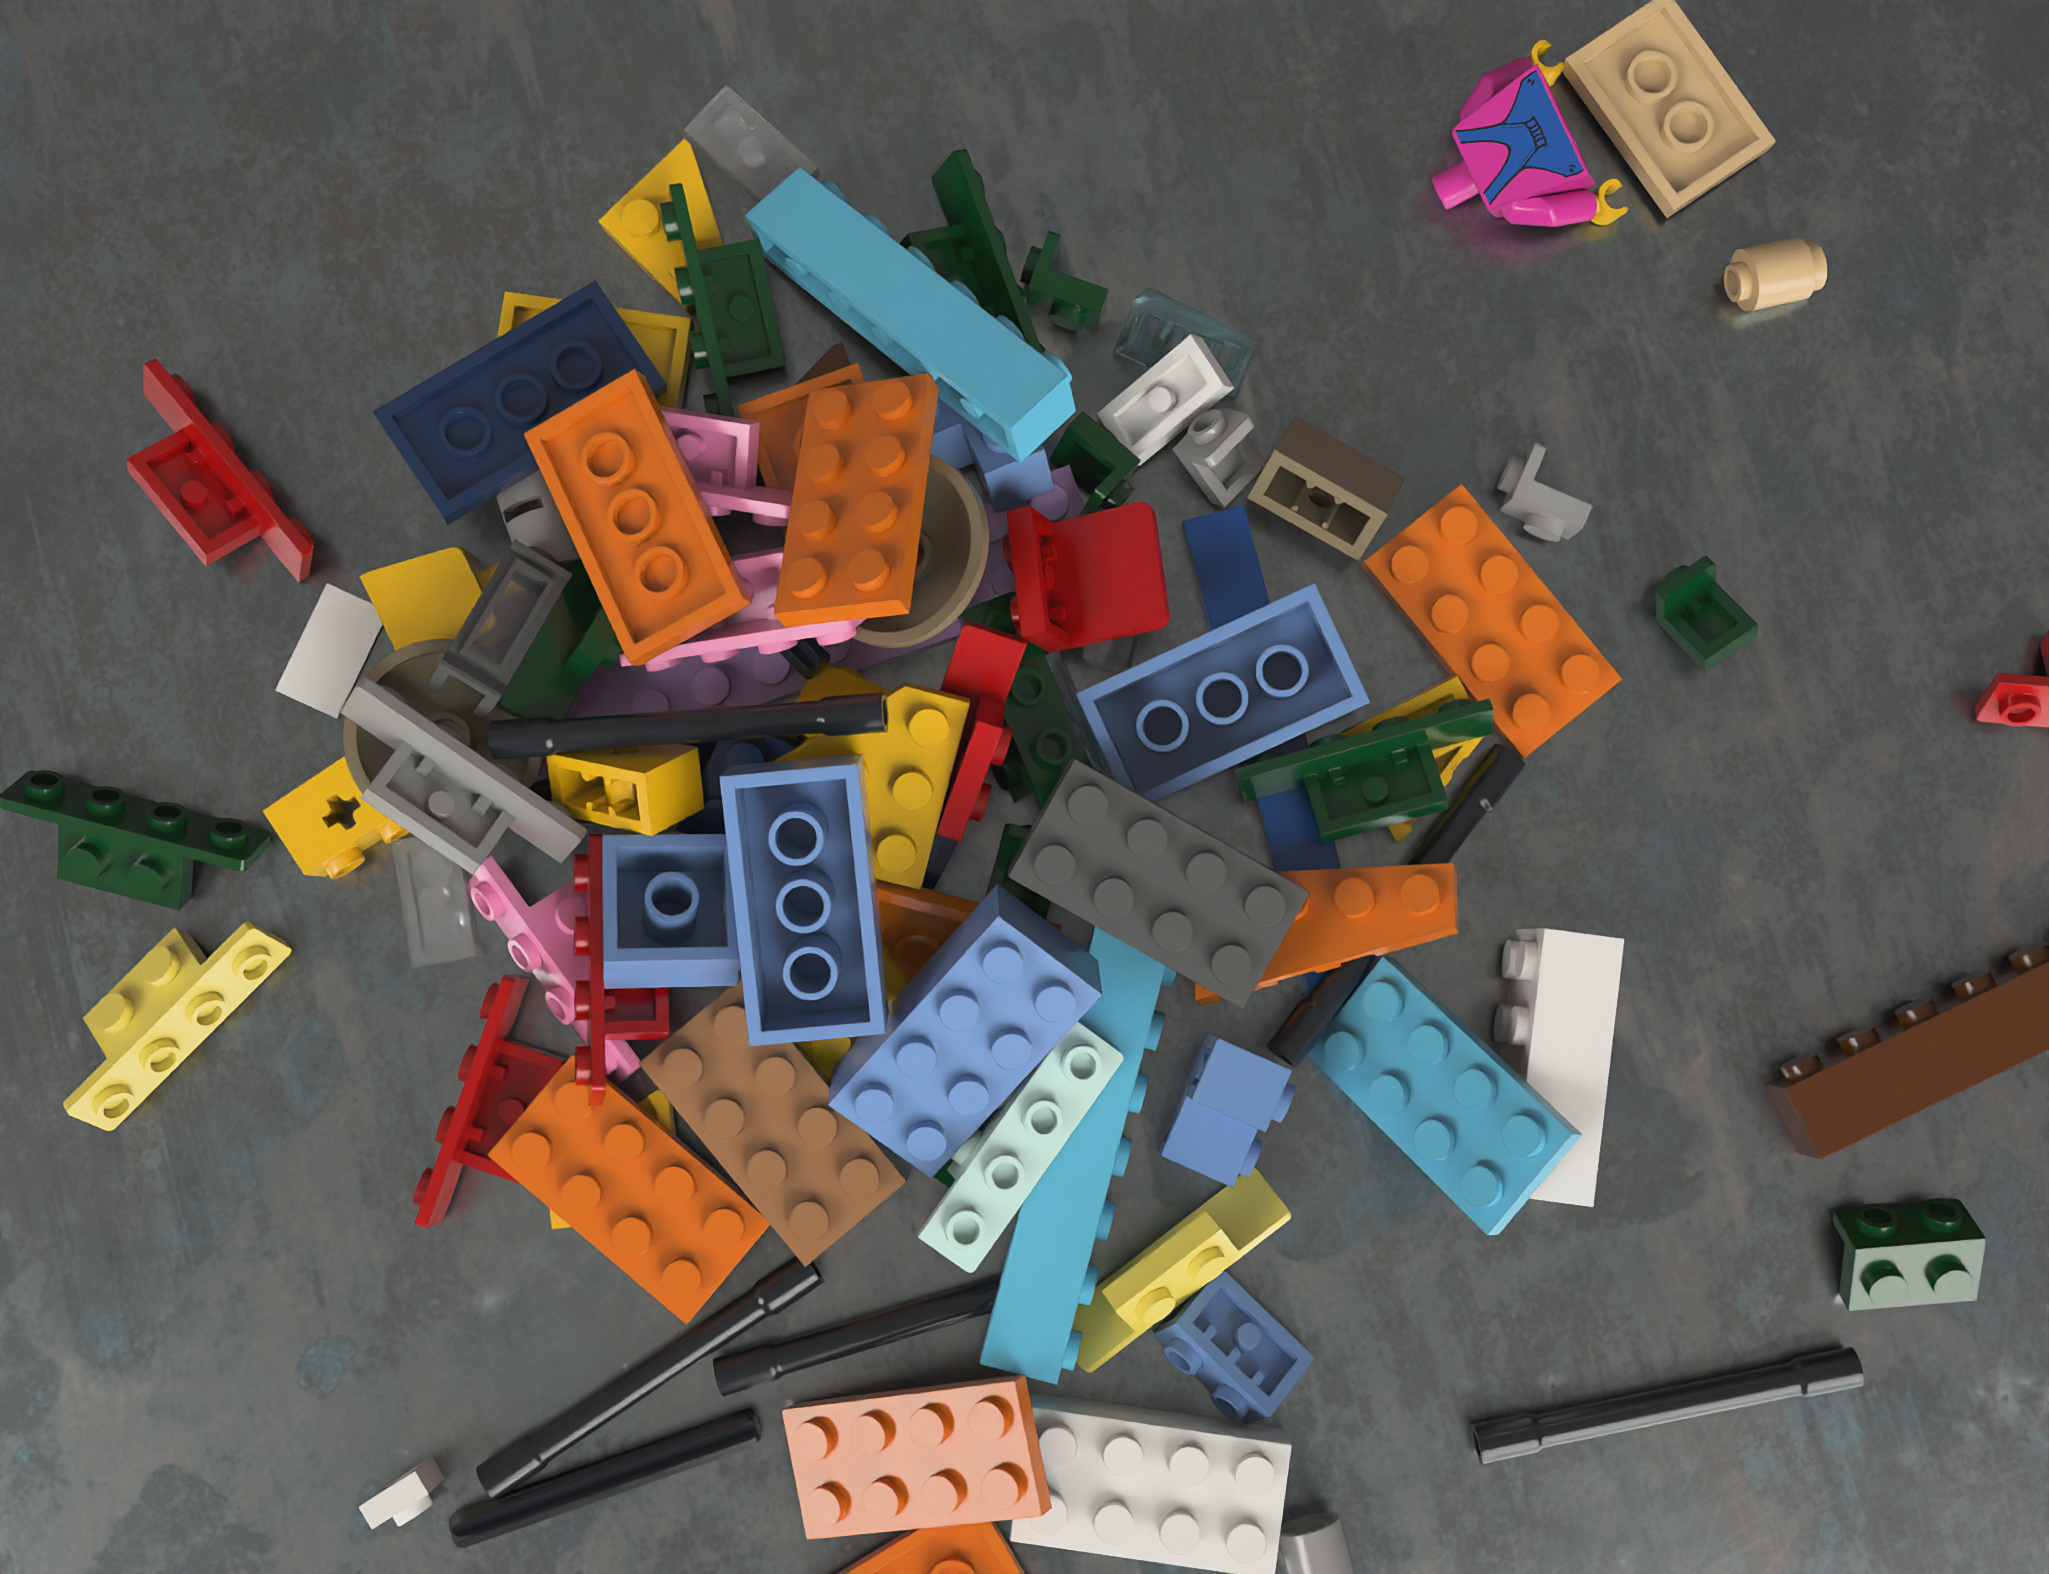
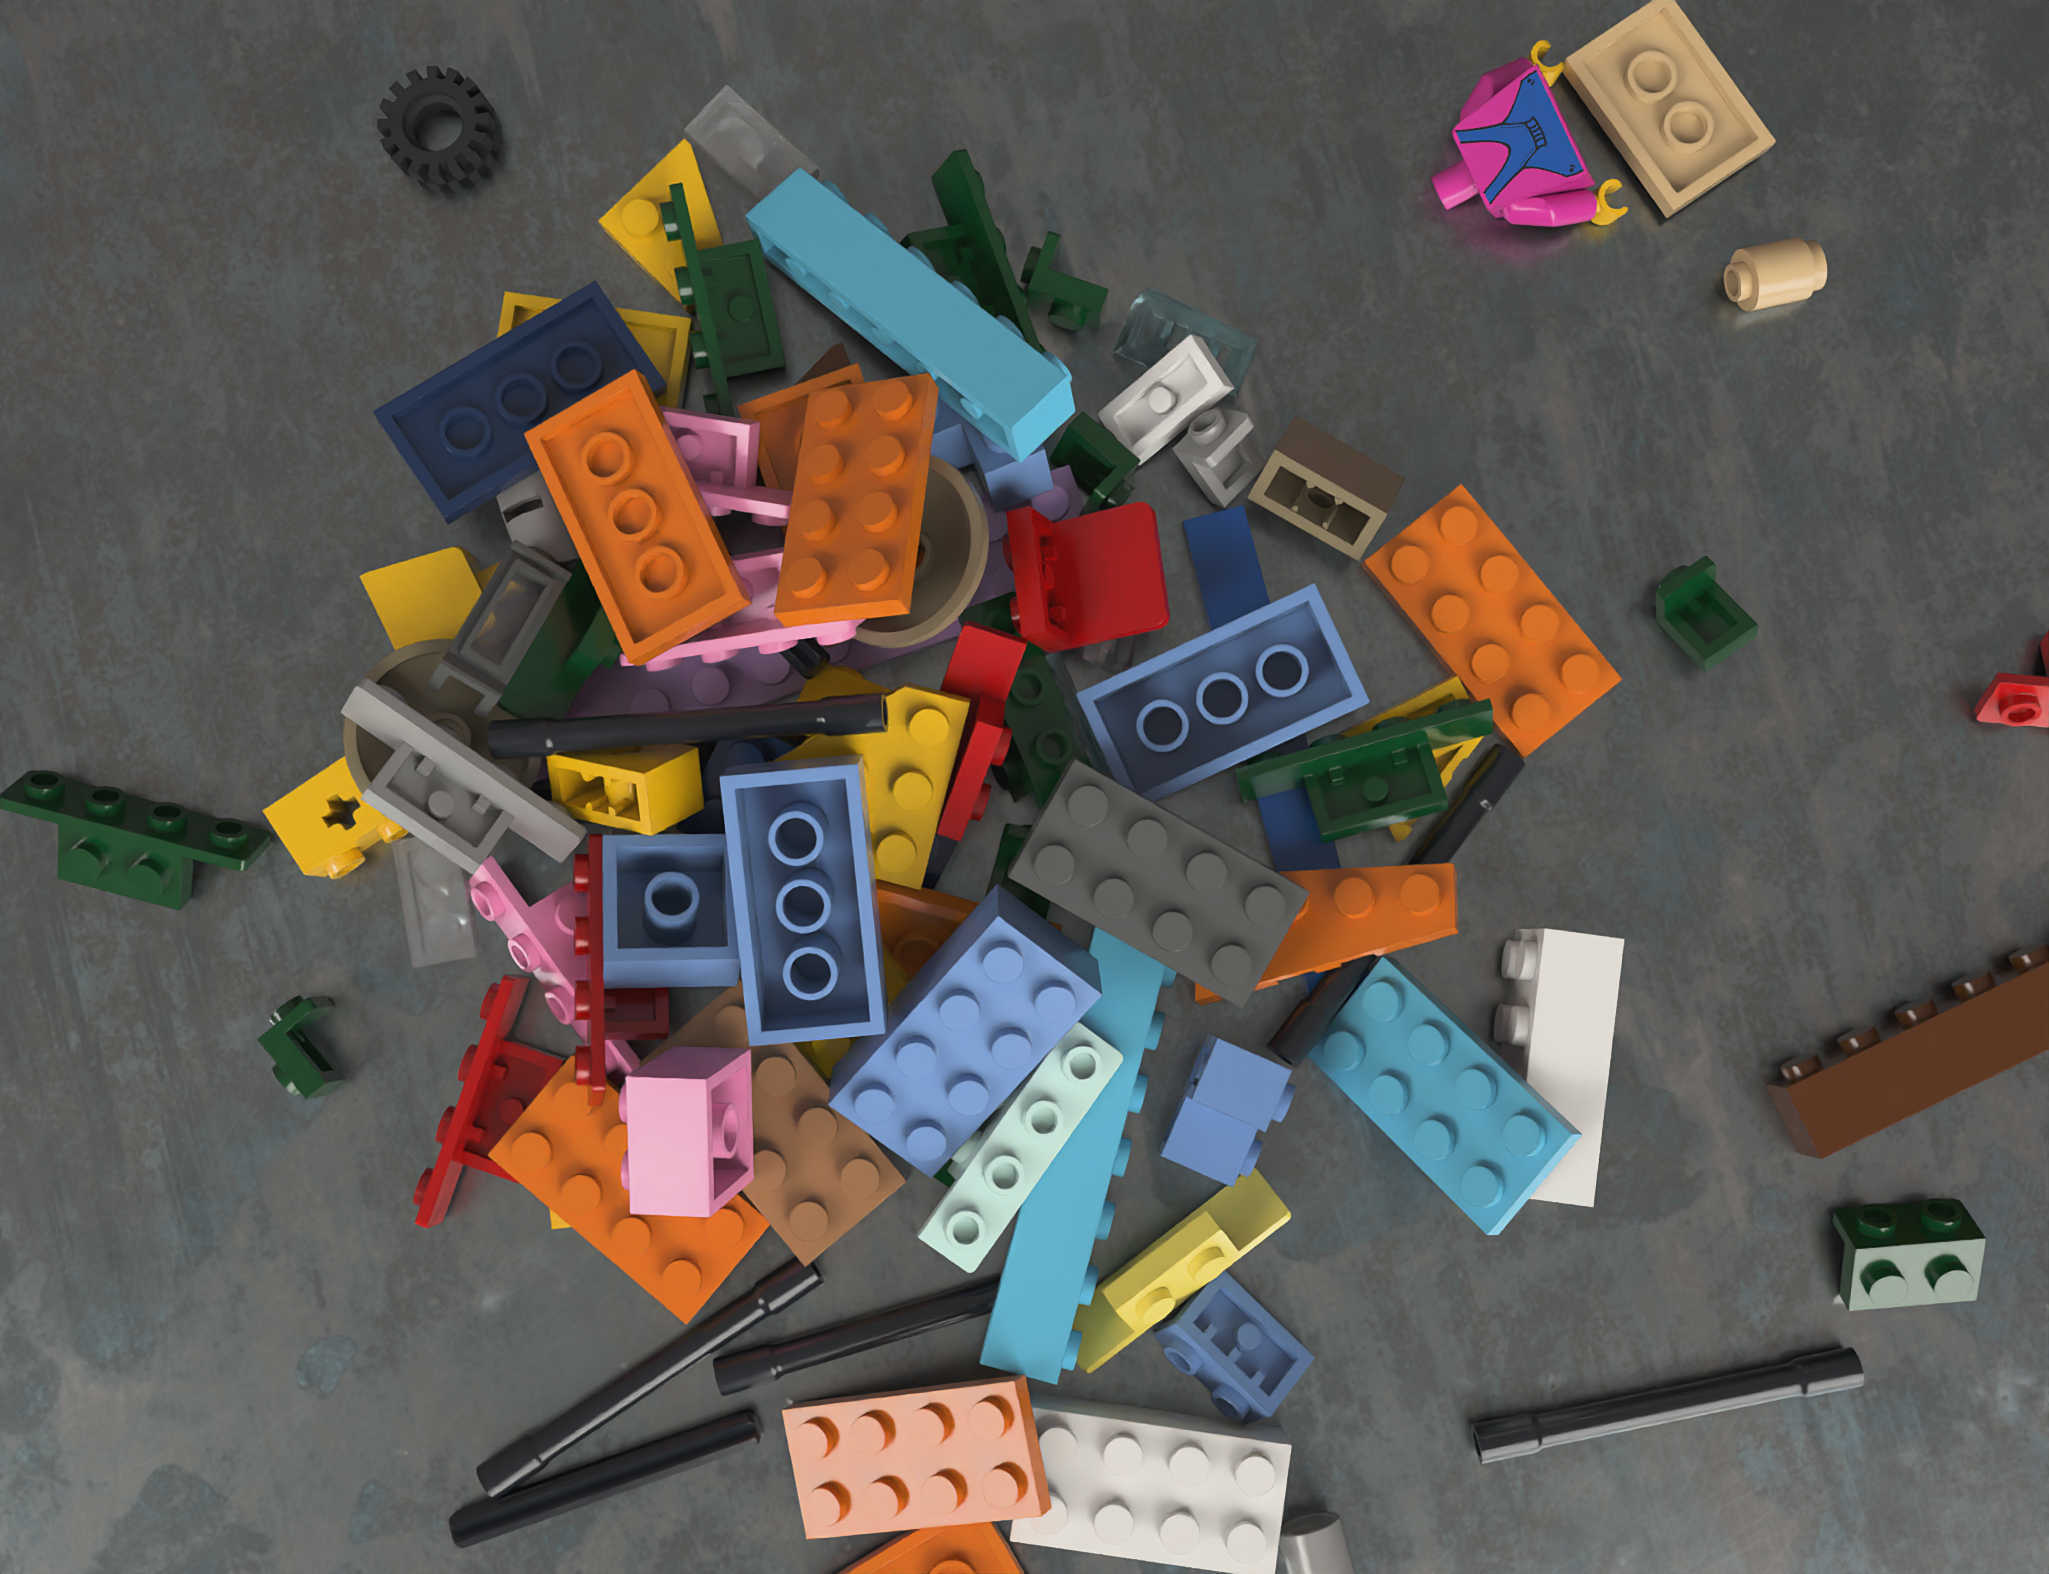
light yellow bracket [63,921,291,1131] -> none
red bracket [127,359,314,583] -> none
white sticker [275,583,383,719] -> none
white plate [359,1456,445,1529] -> none
light grey bracket [1497,441,1593,542] -> none
none -> dark green bracket [257,995,345,1100]
none -> black tyre [377,66,502,192]
none -> bright pink brick [619,1046,754,1217]

